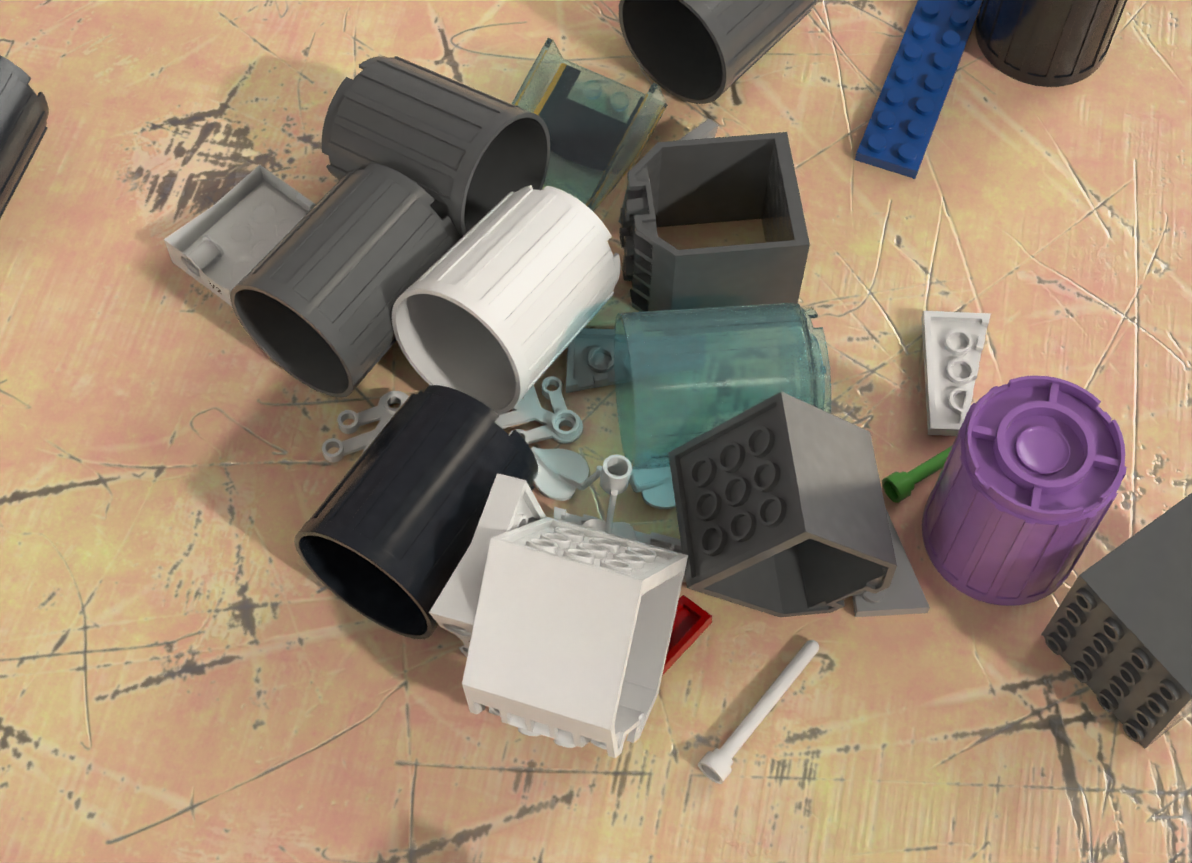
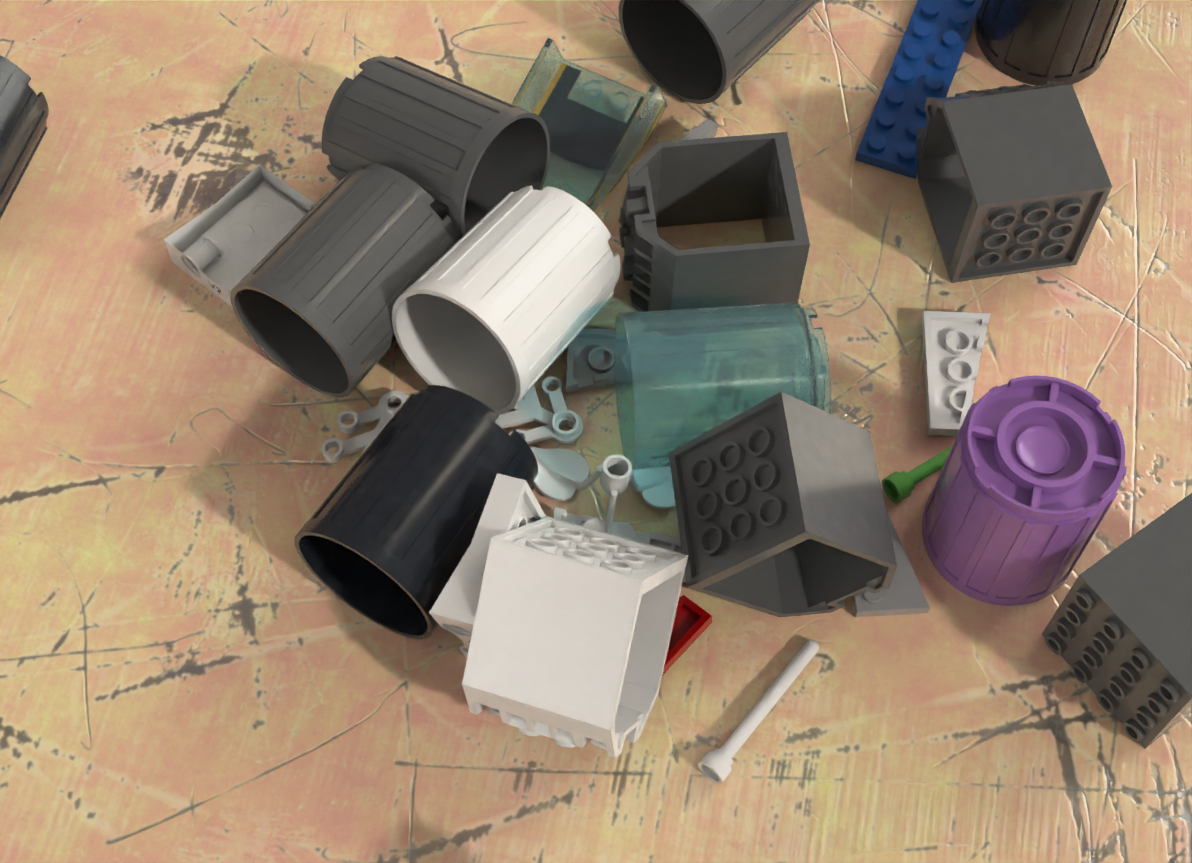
none -> dark grey container [916,80,1112,283]

